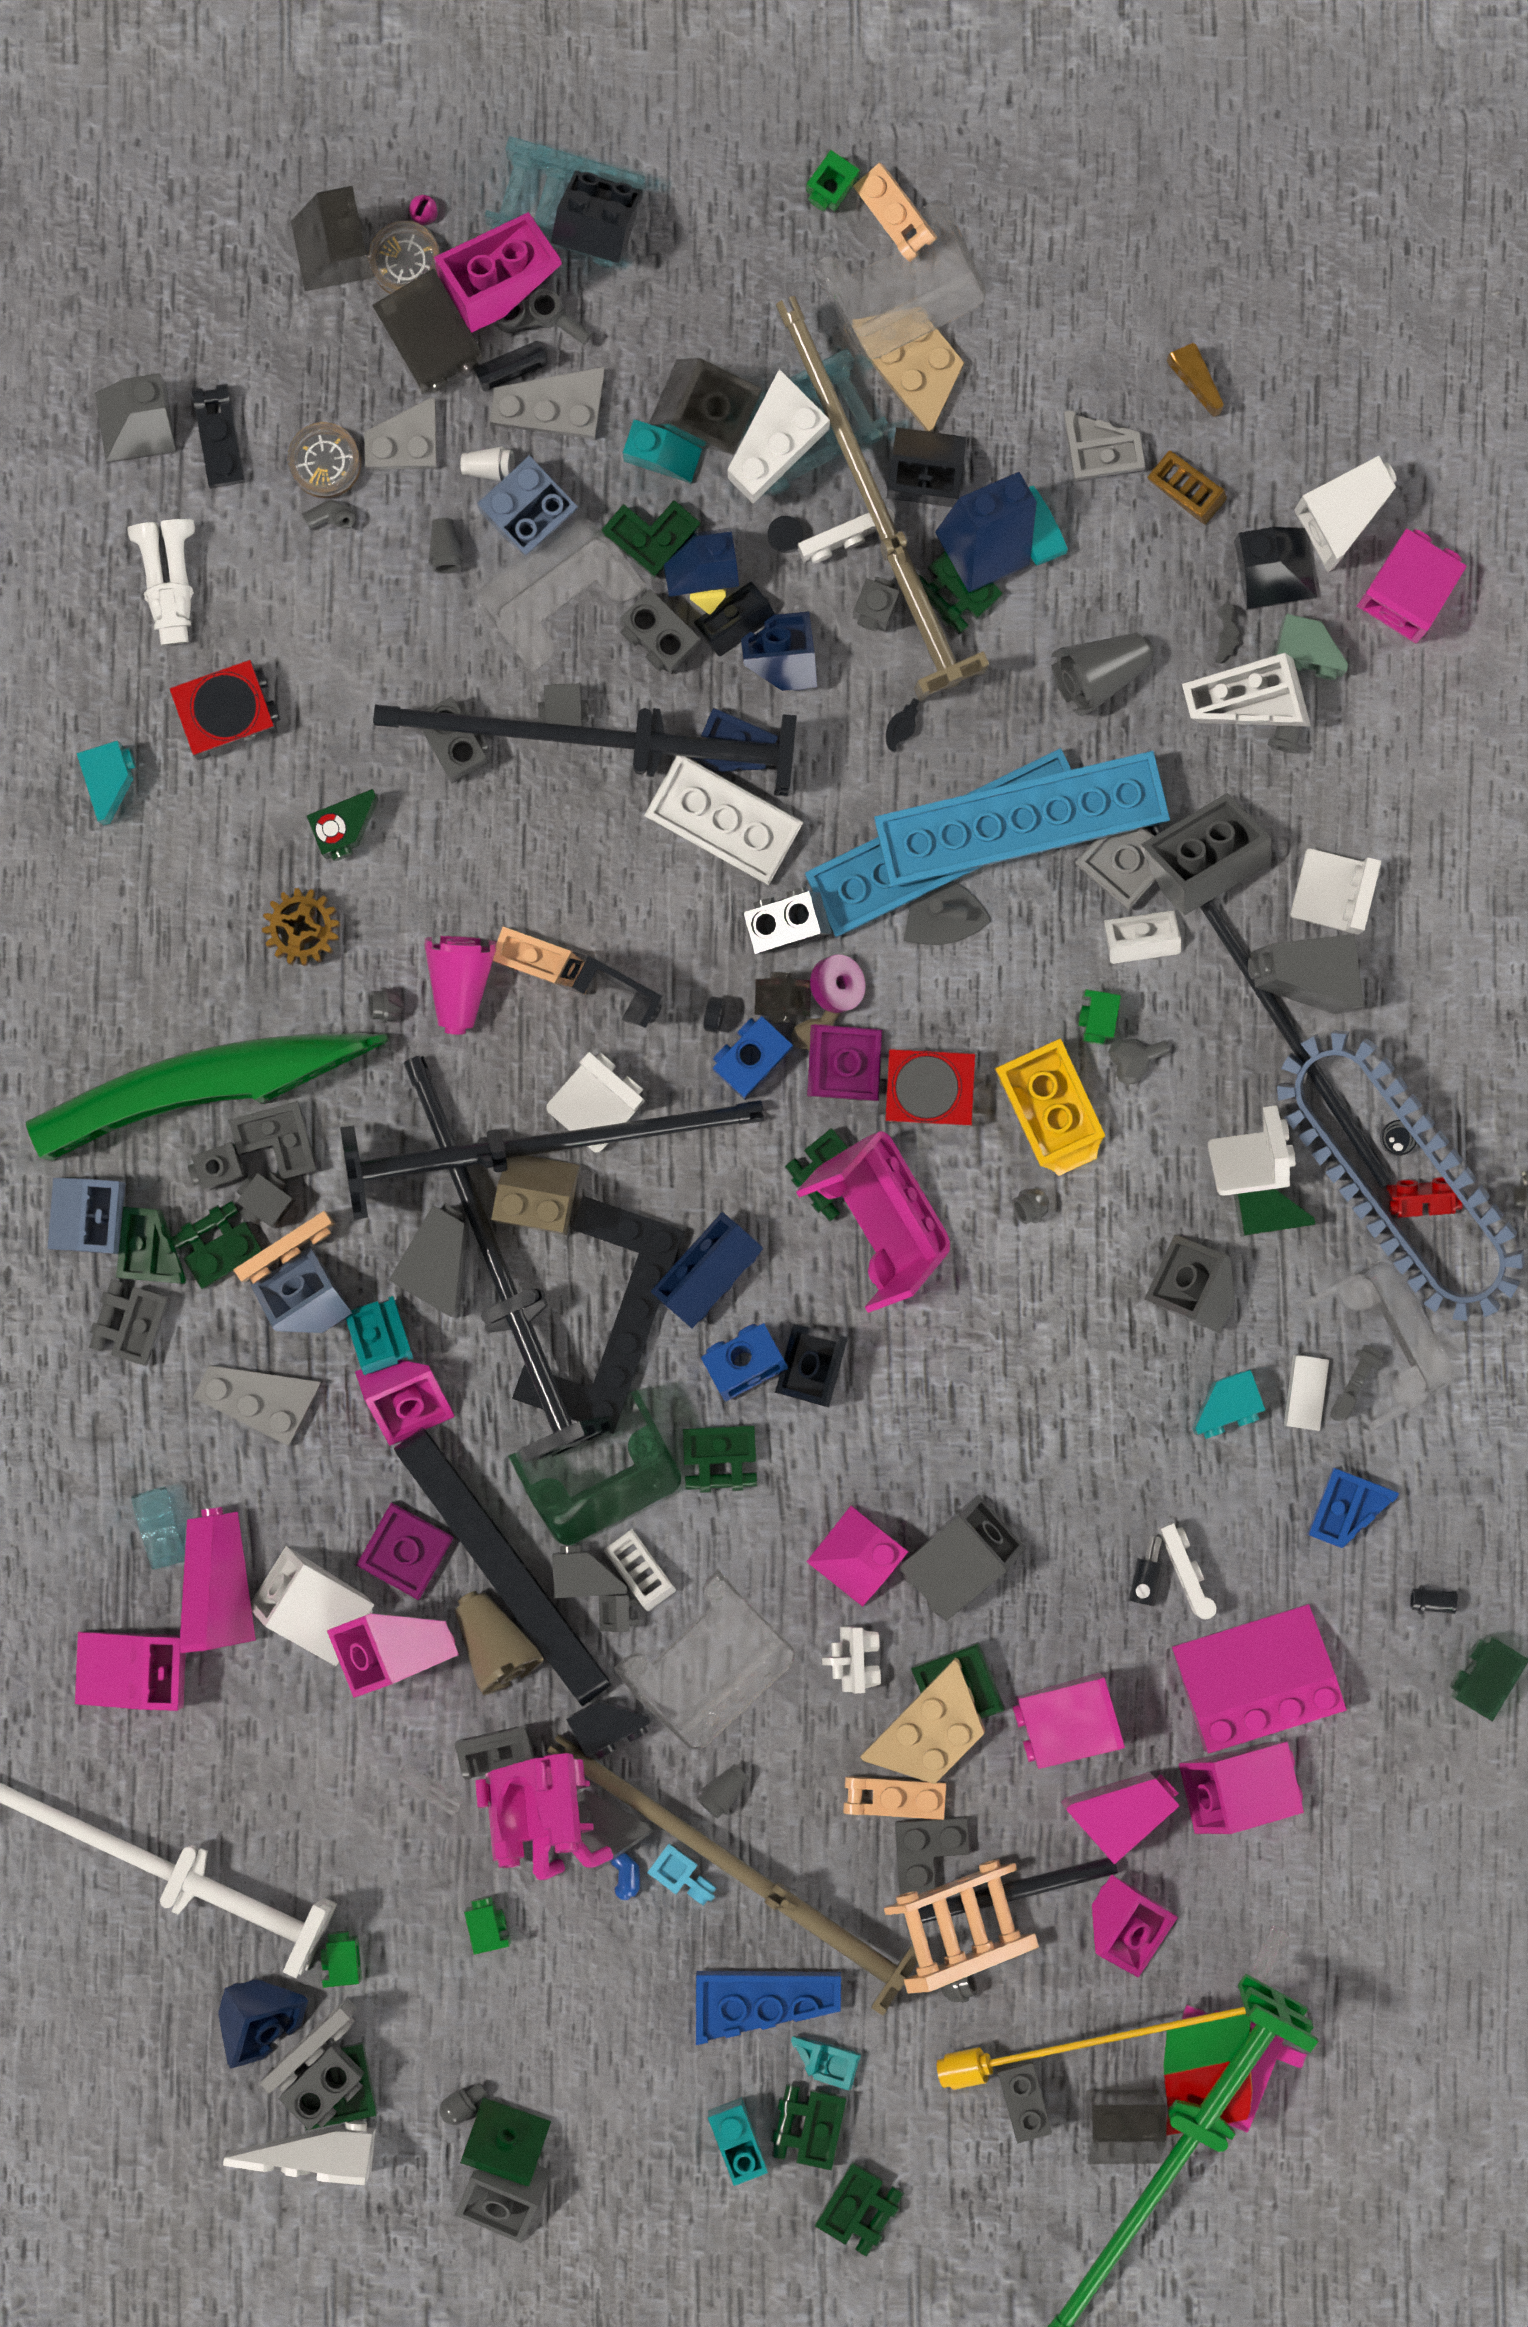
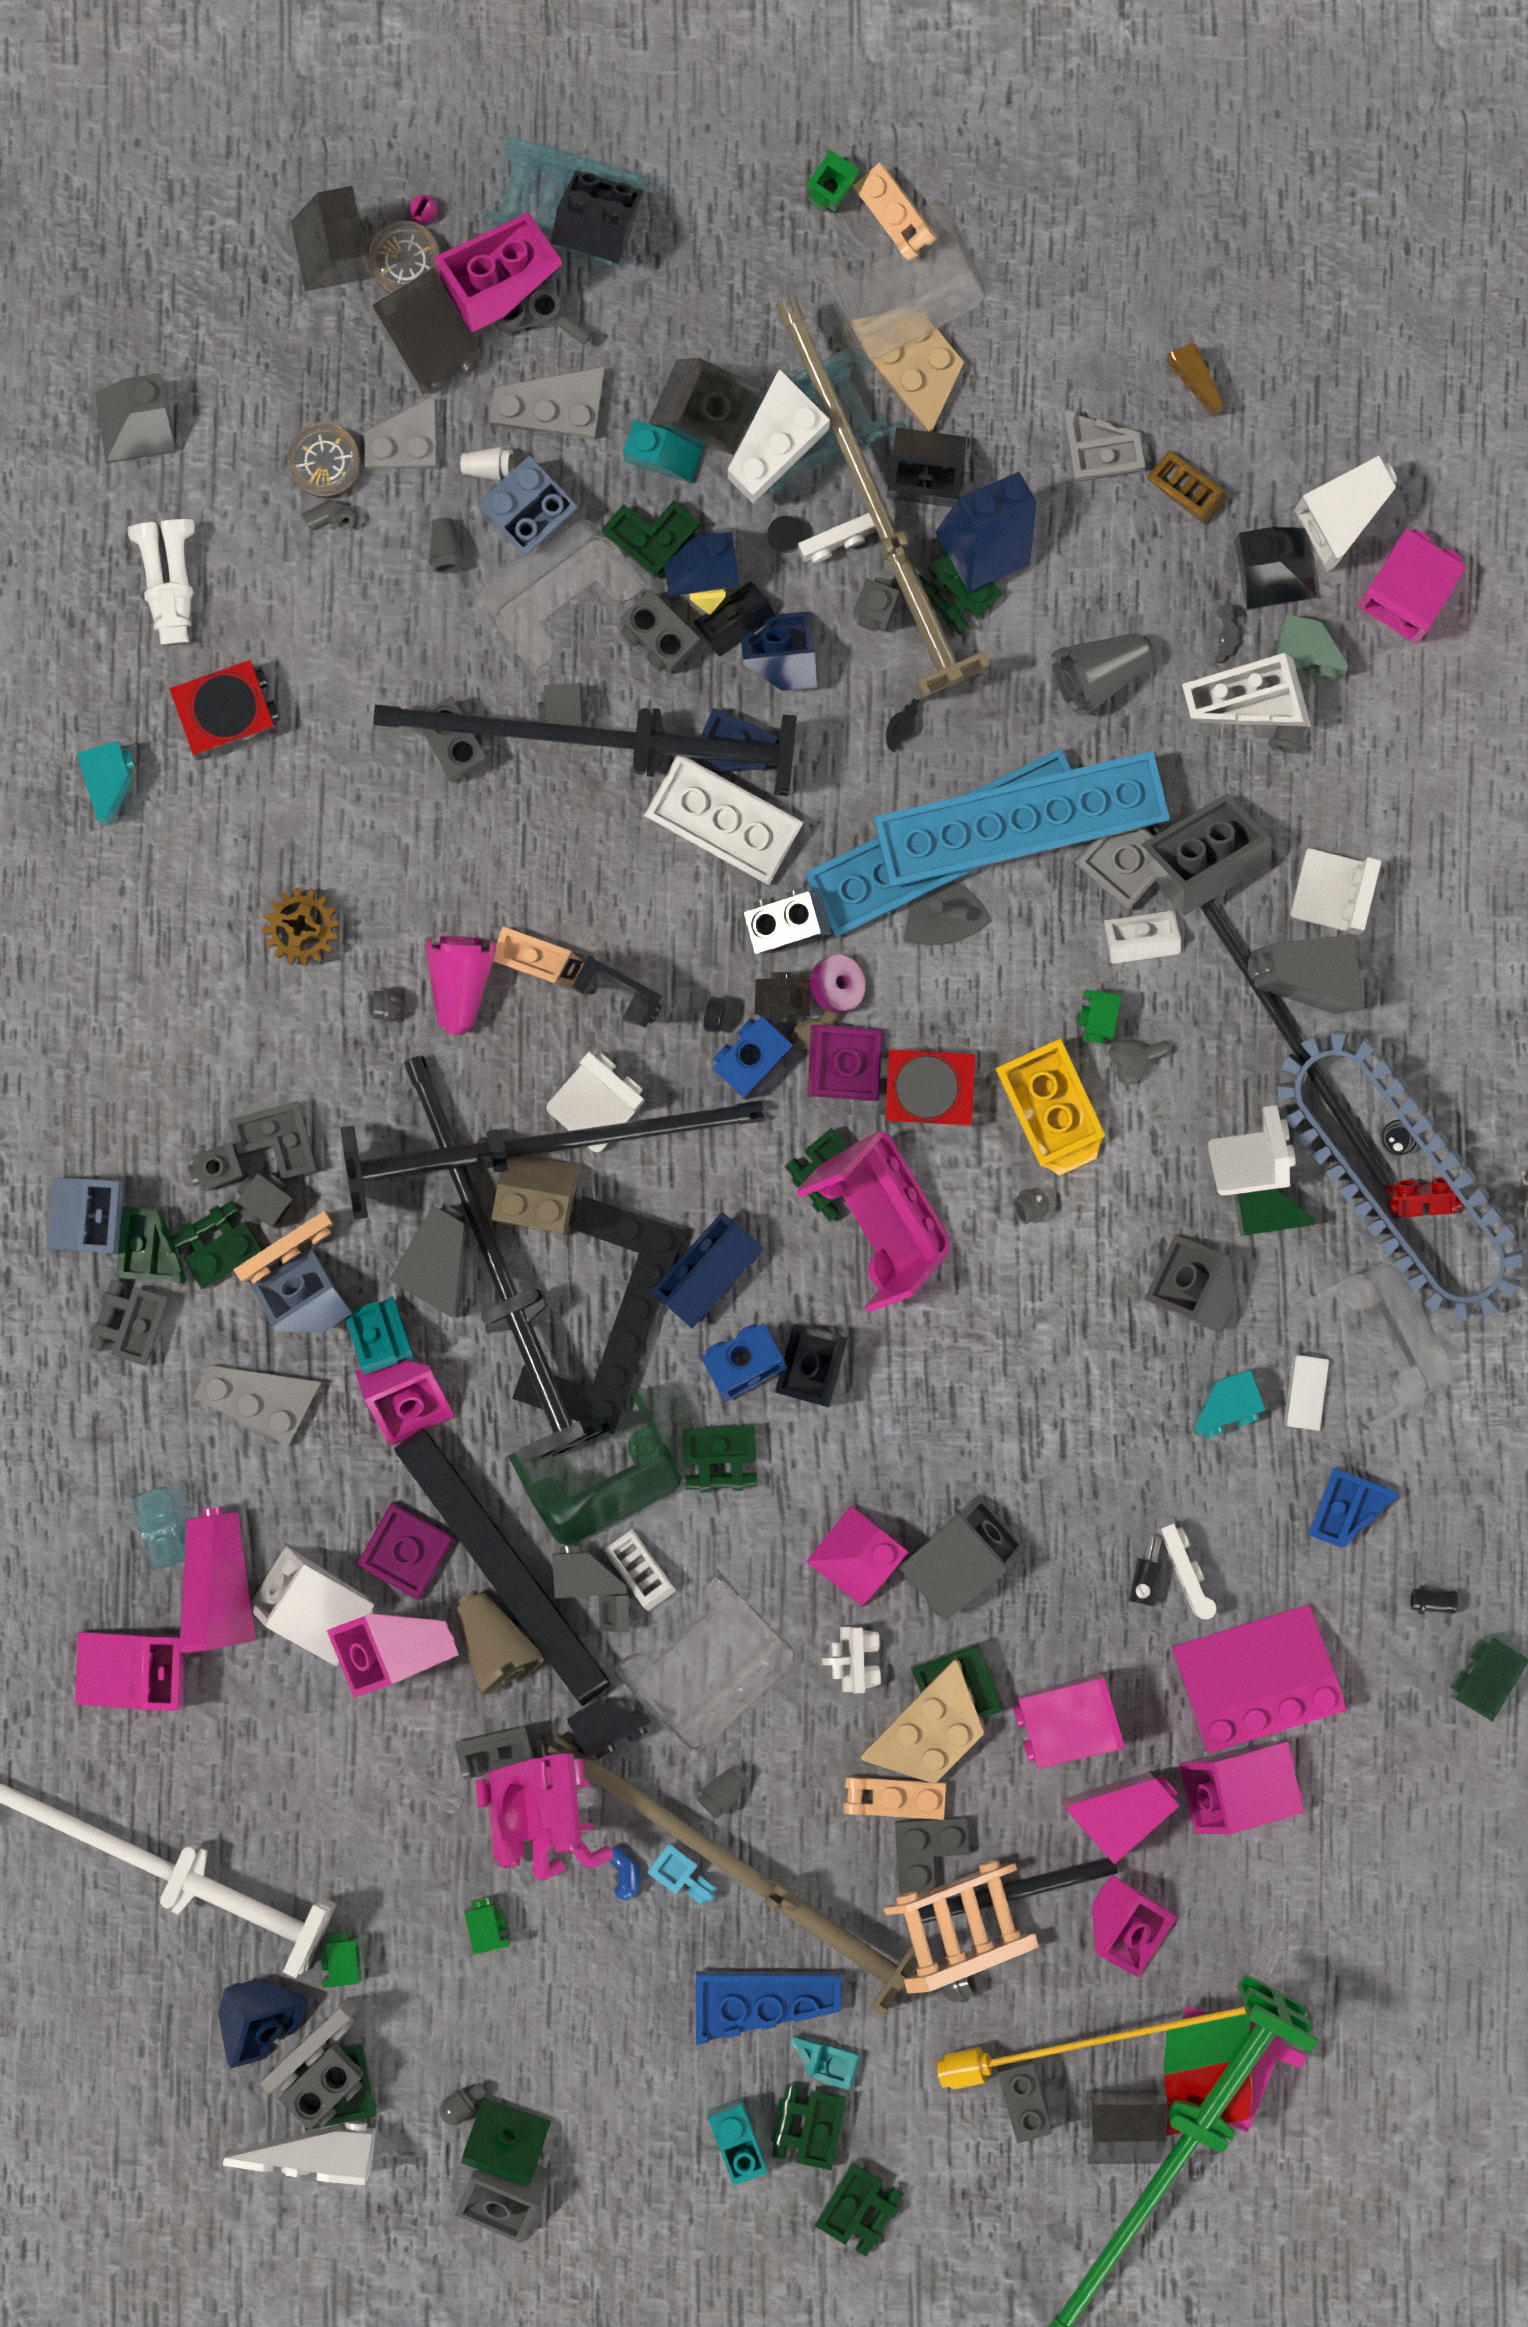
green slope [25,1033,390,1161] -> none
black plate [192,384,245,489] -> none
dark green slope [306,789,378,861] -> none
black slope [474,341,548,392] -> none
dark grey wing [577,1789,654,1871] -> none
teal slope [1029,485,1068,566] -> none
dark grey hinge [1330,1345,1383,1421] -> none

